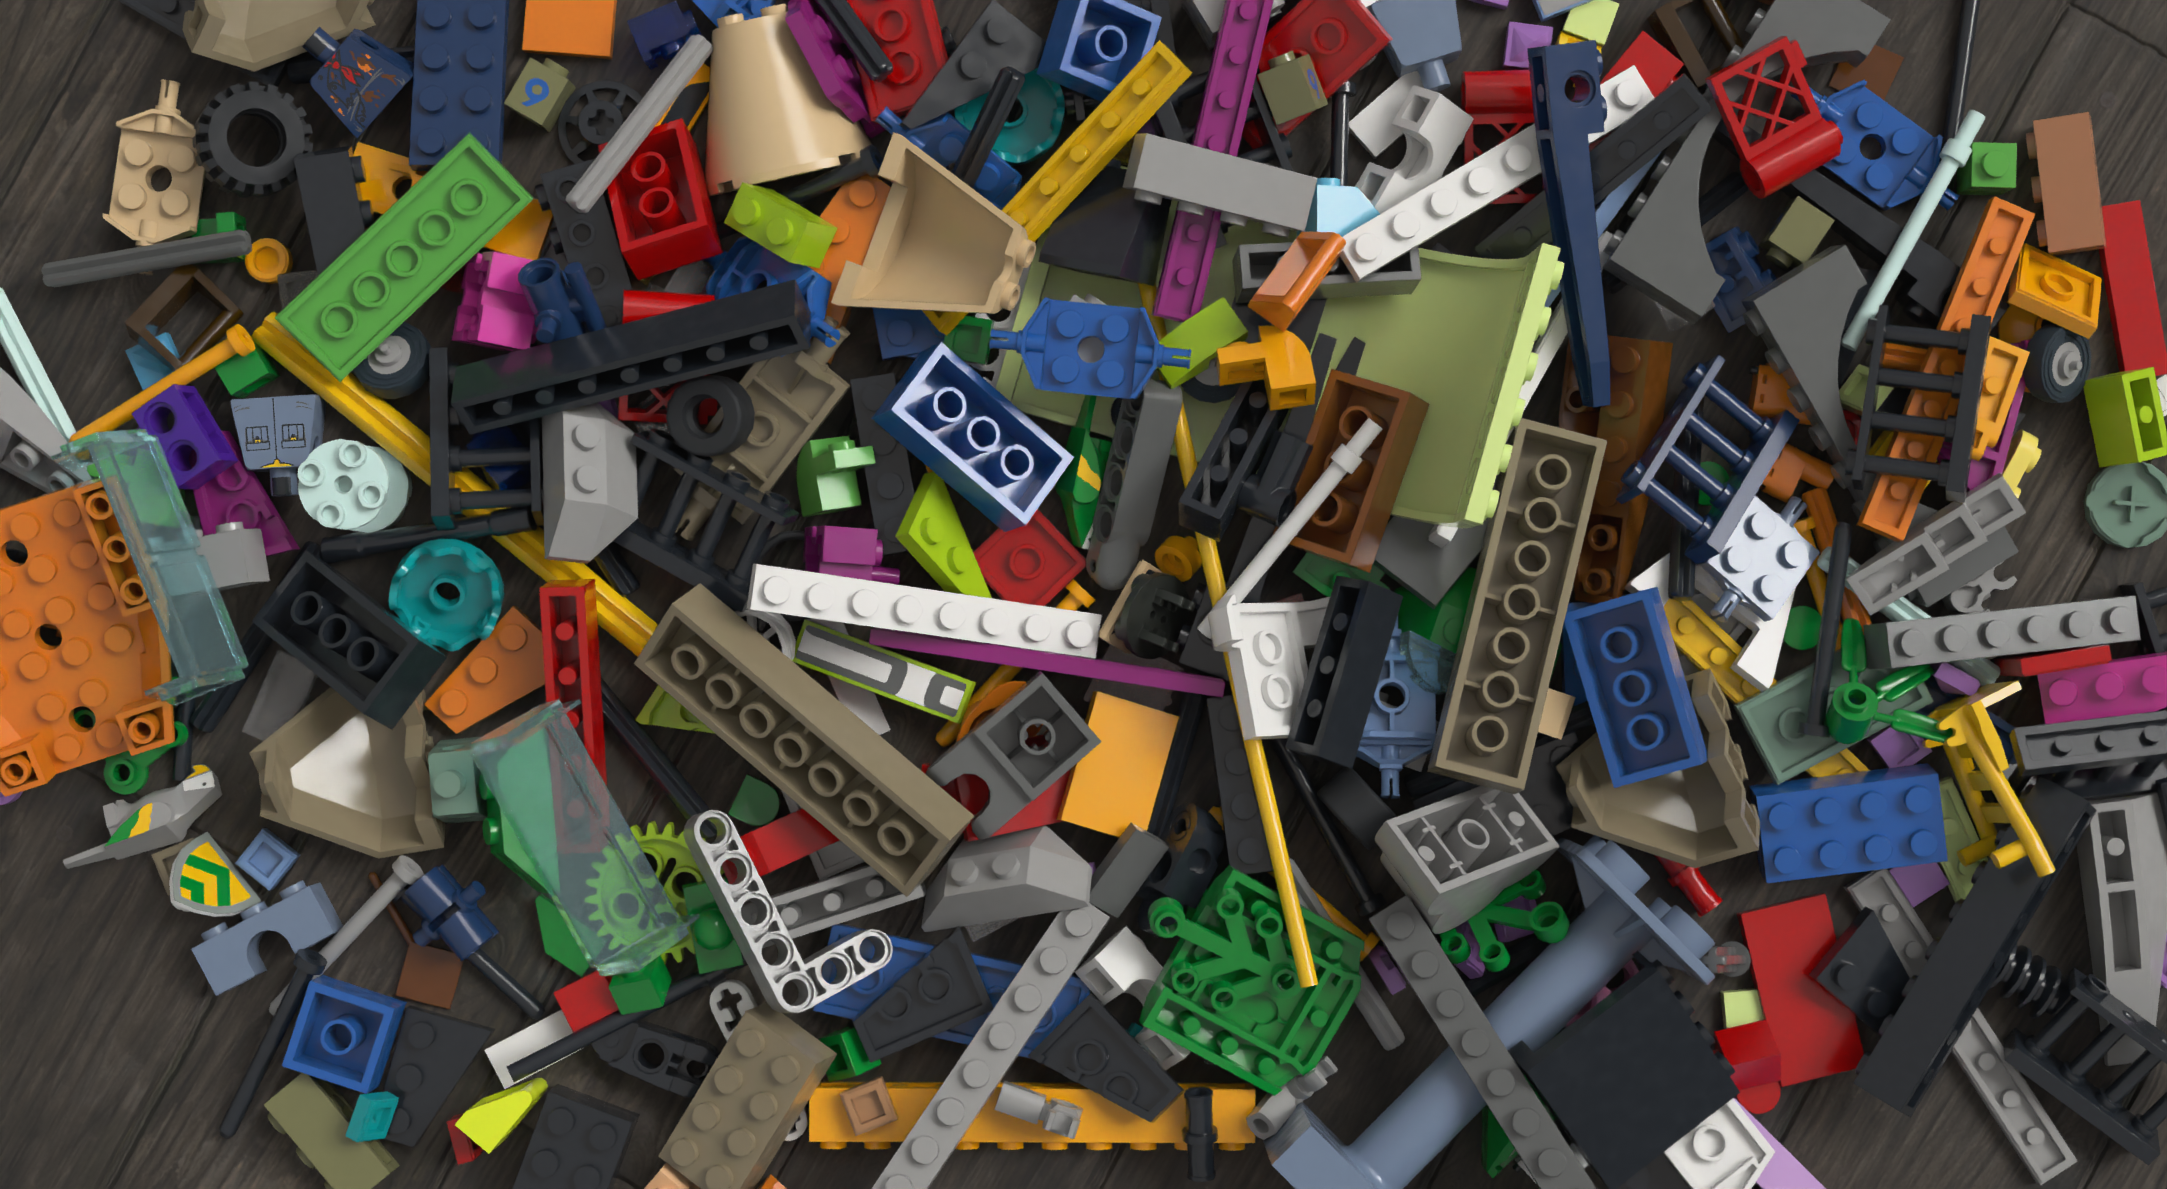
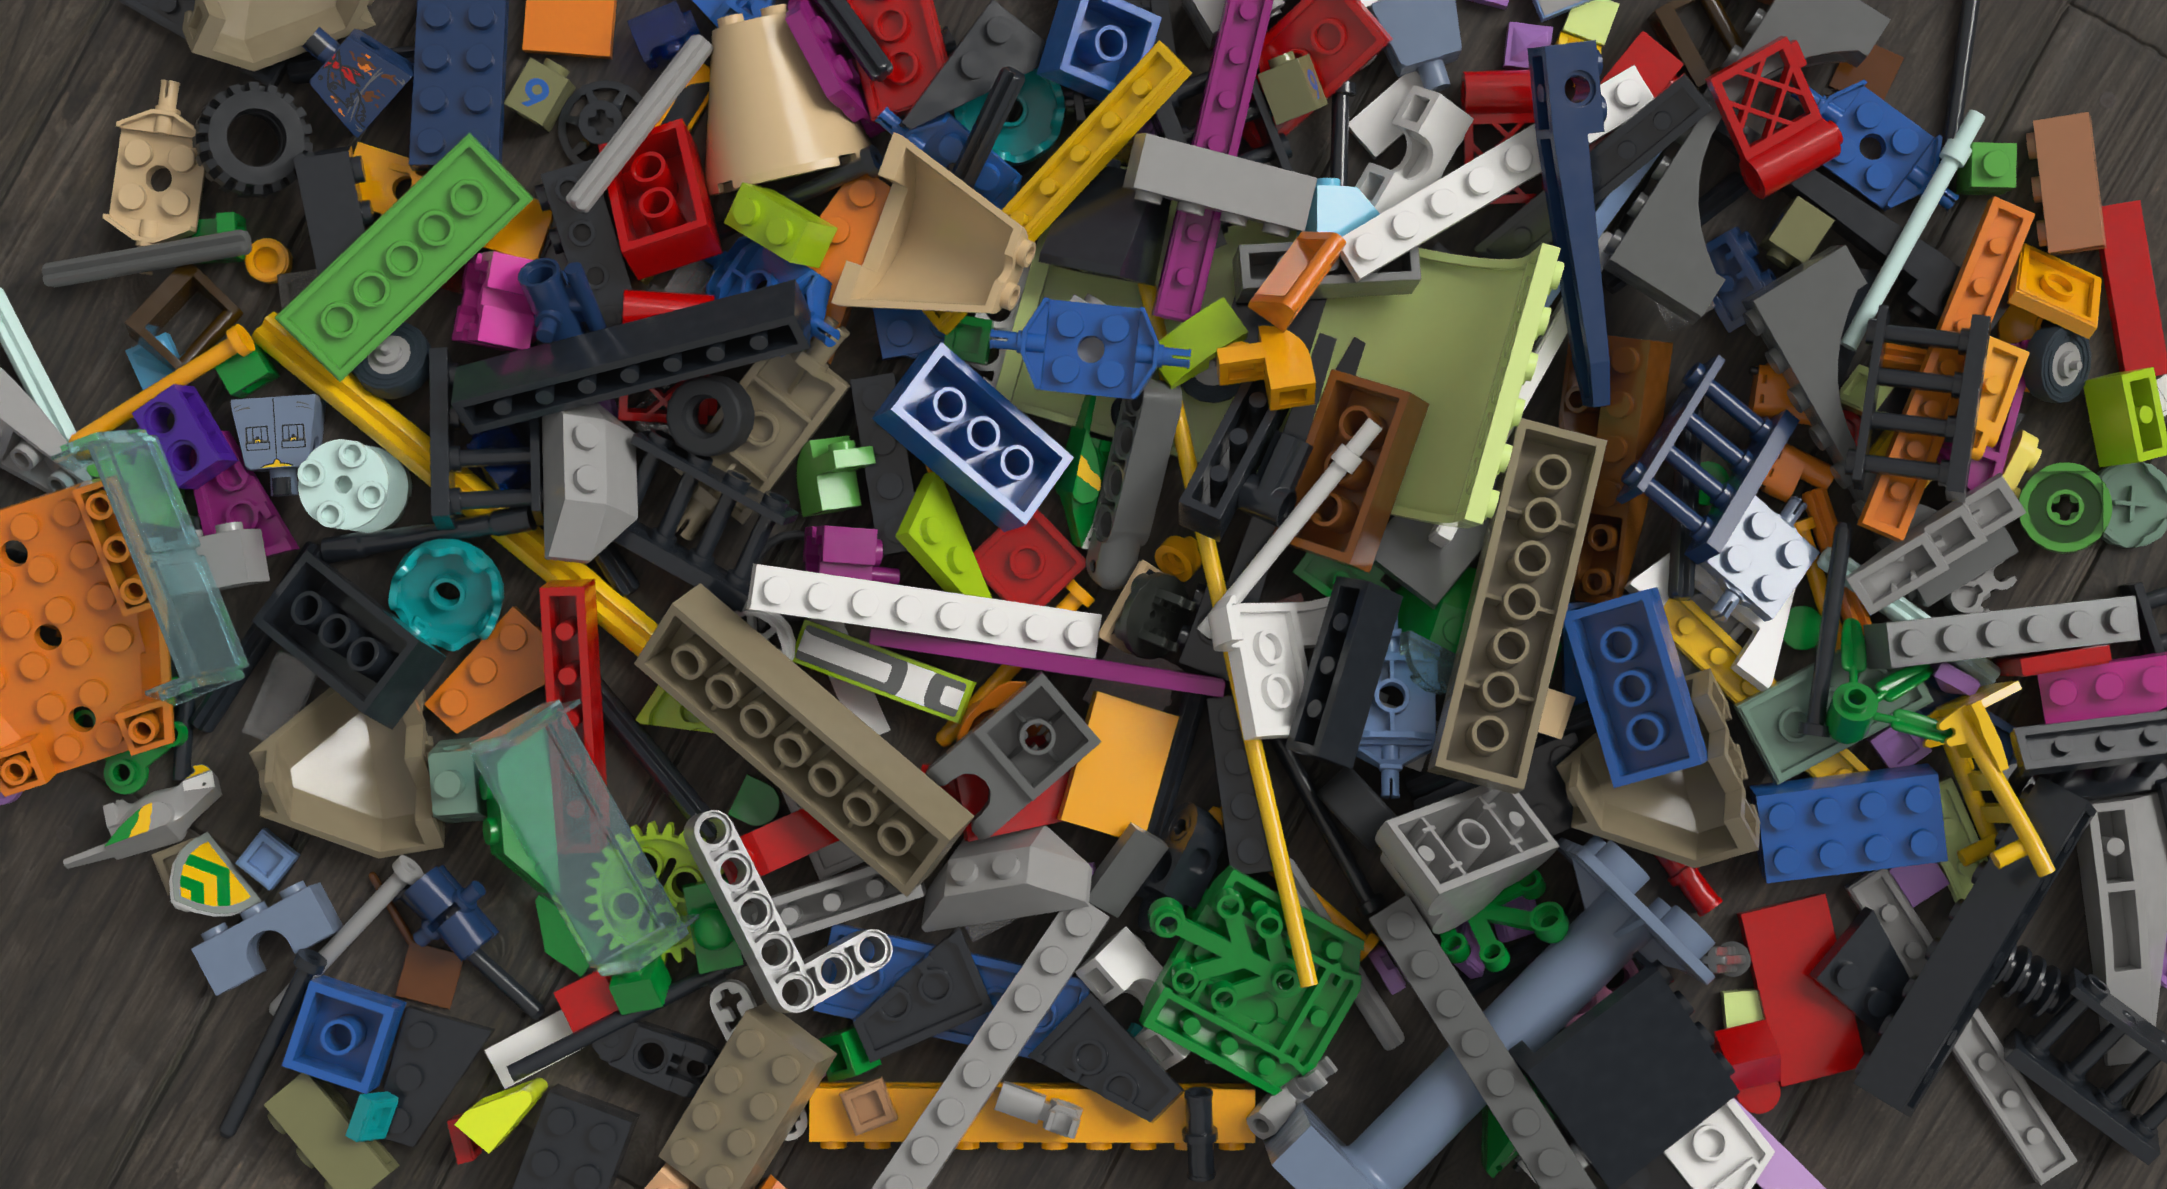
none -> bright green brick [2019,462,2113,554]

